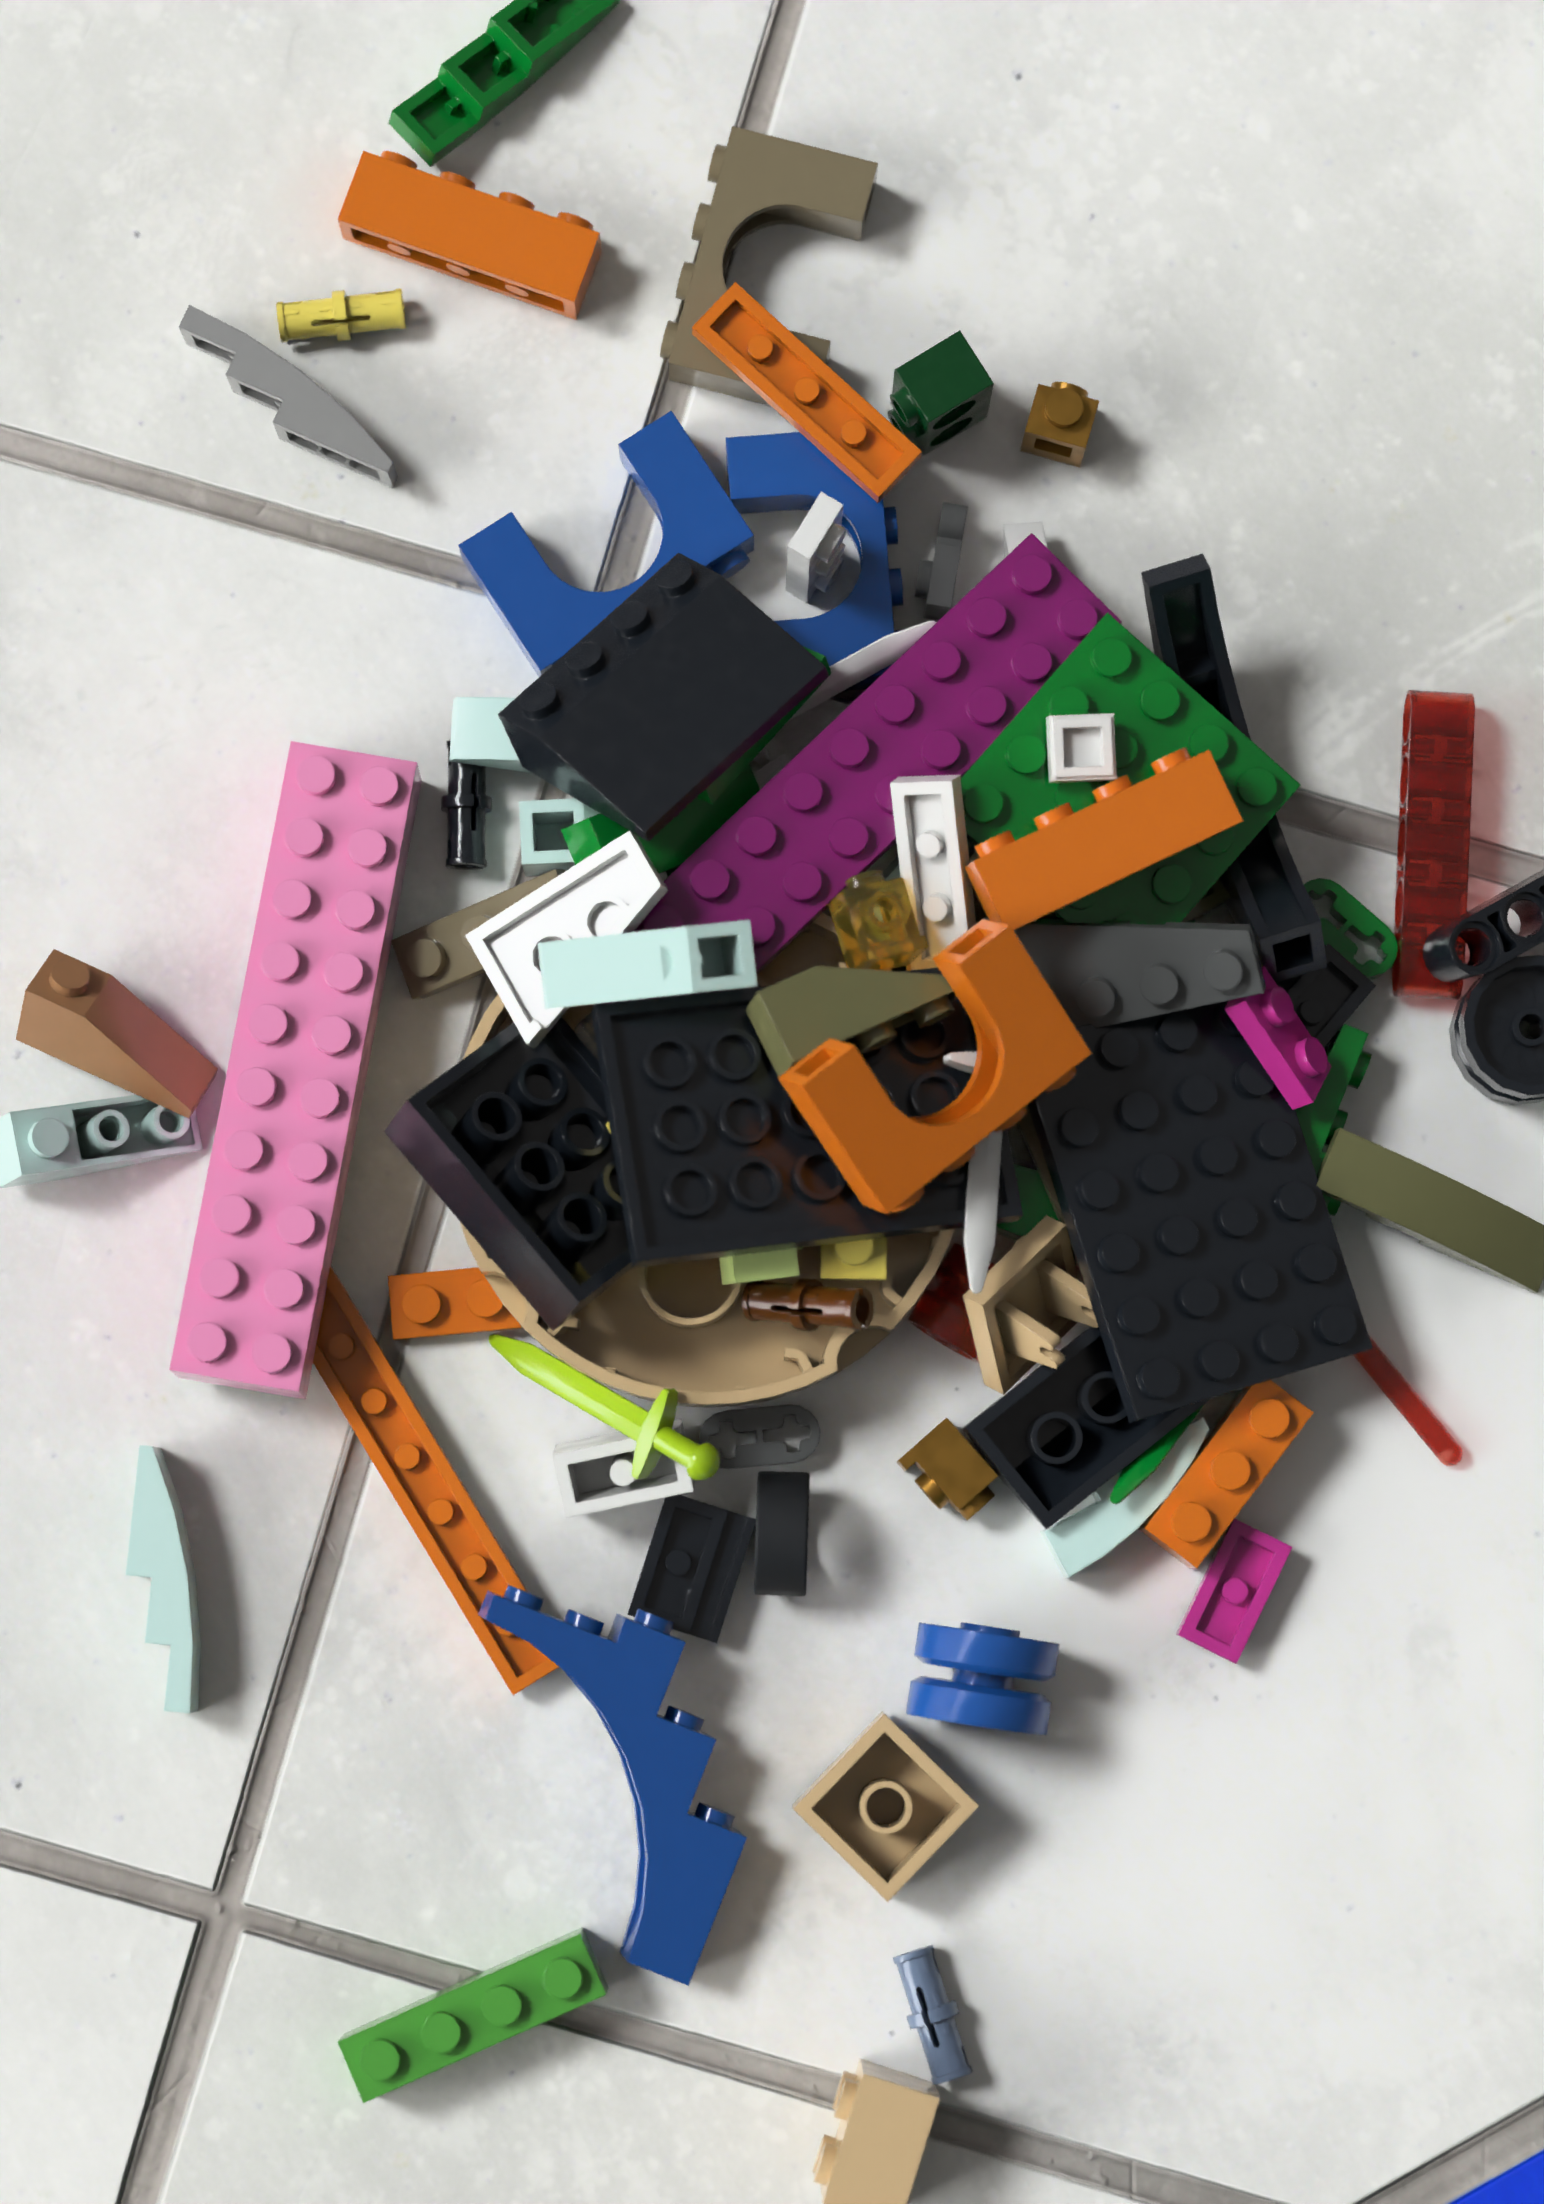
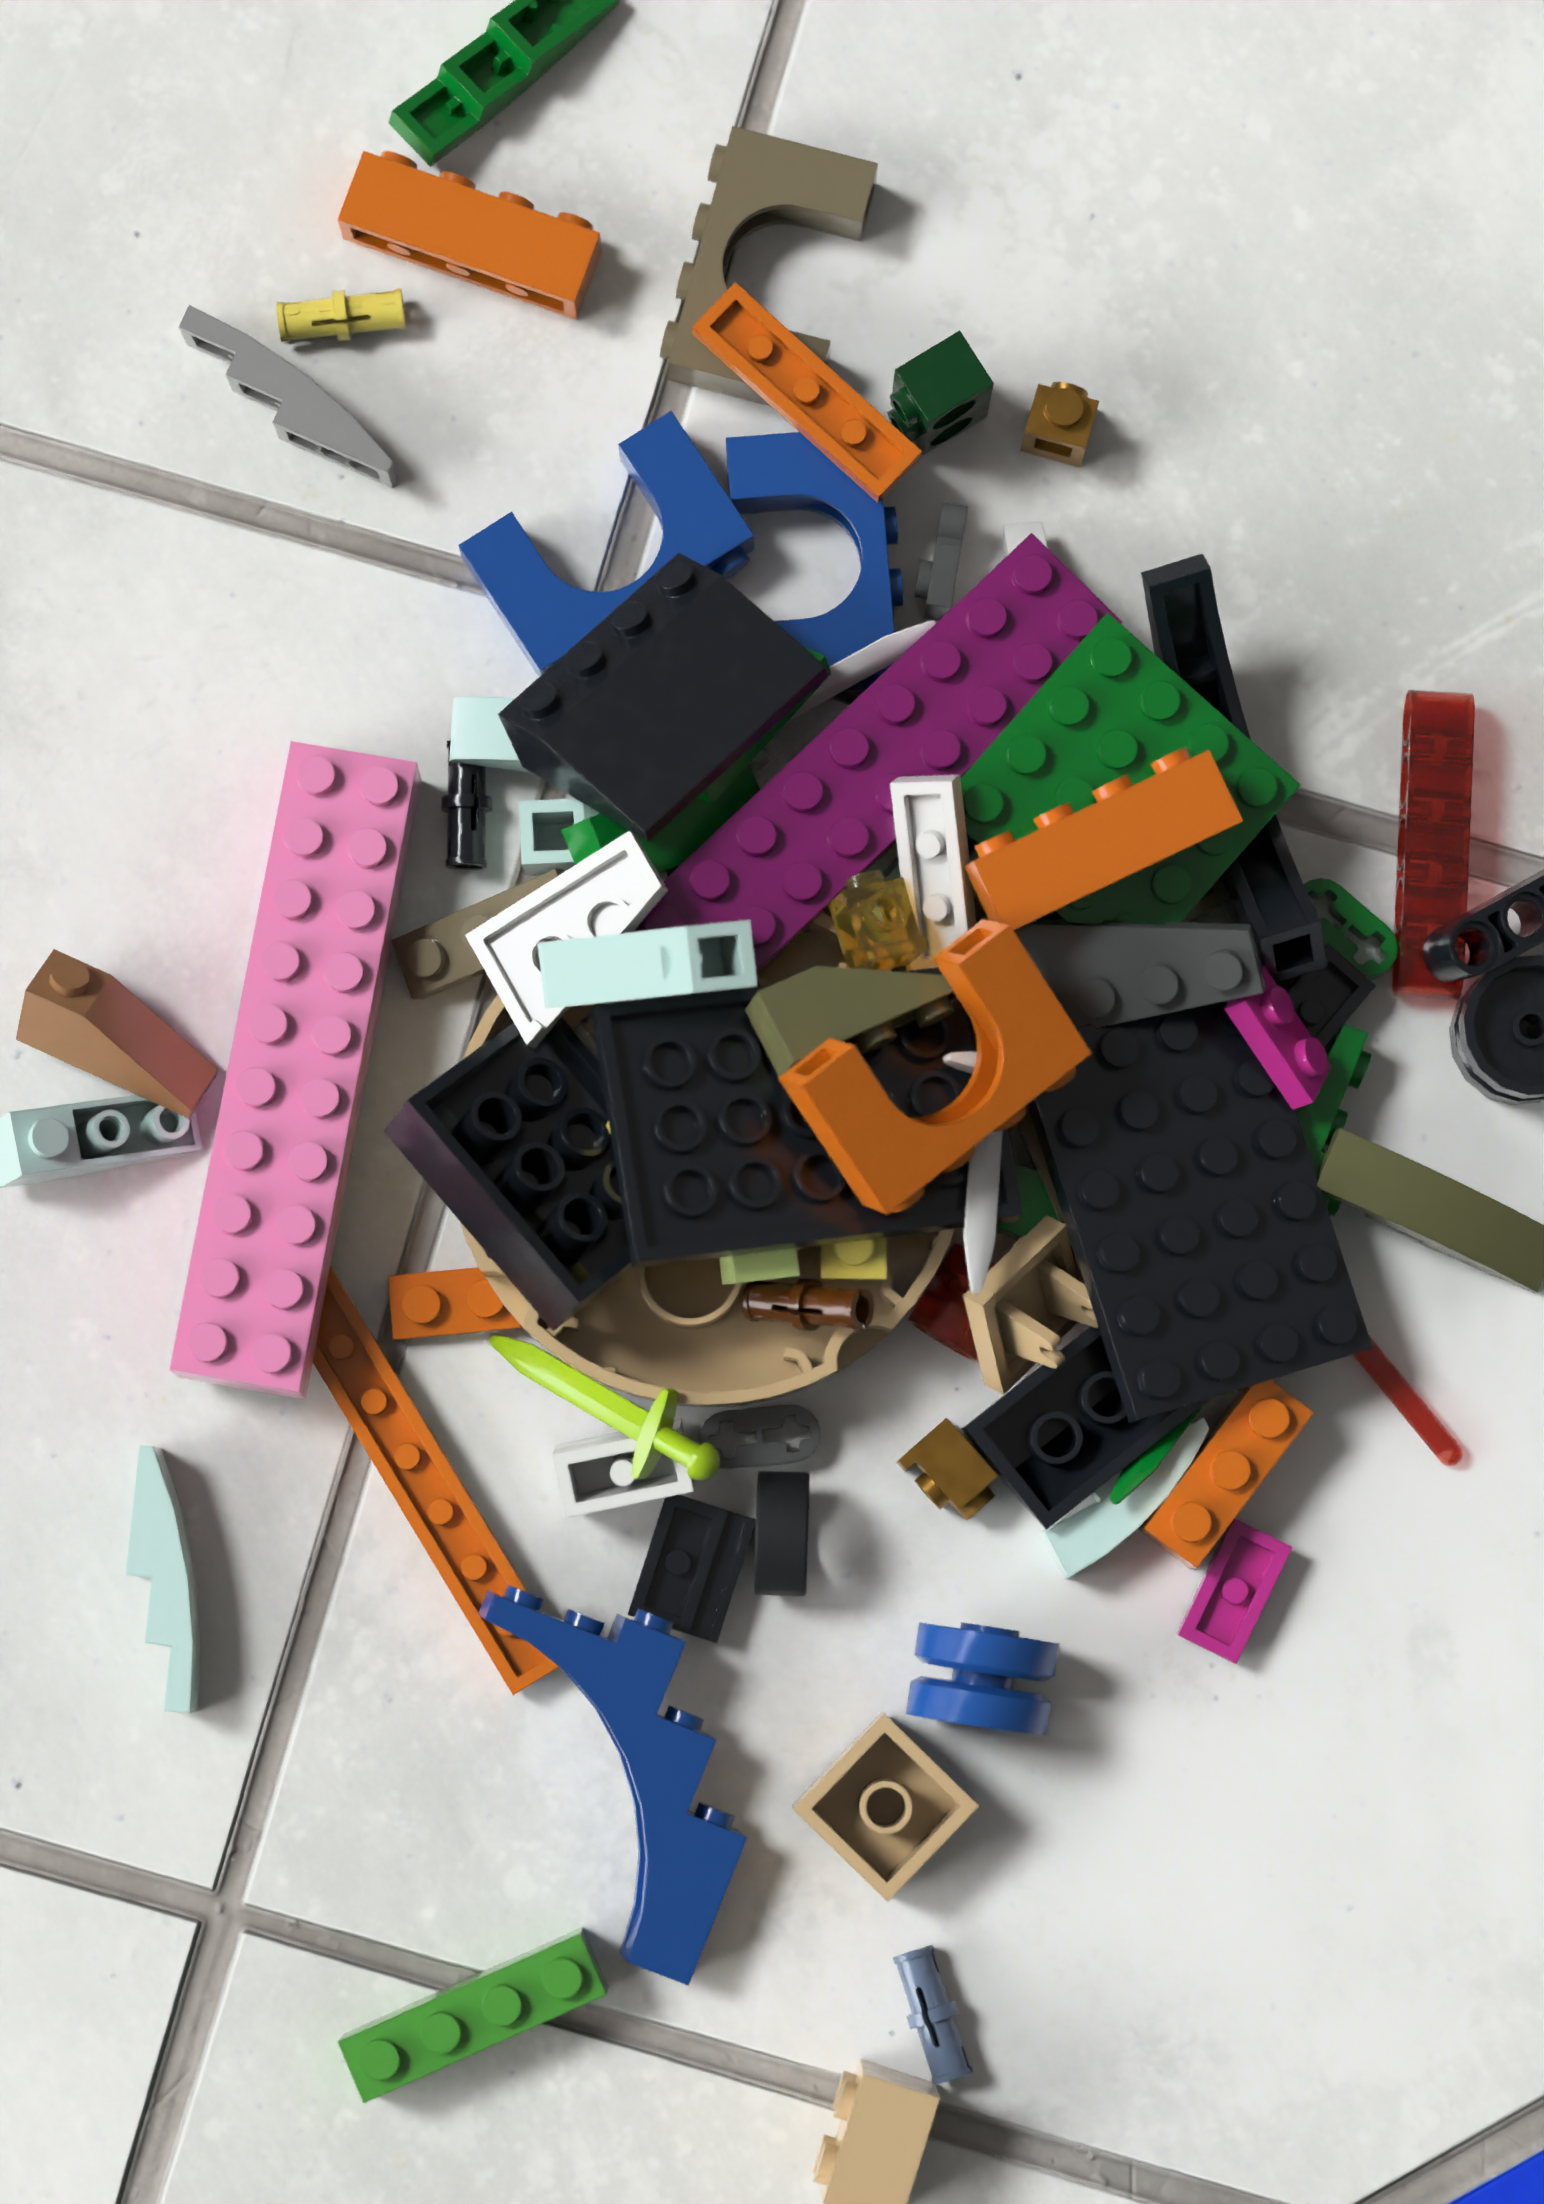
white plate [786,492,847,603] -> none
white tile [1046,713,1117,783] -> none

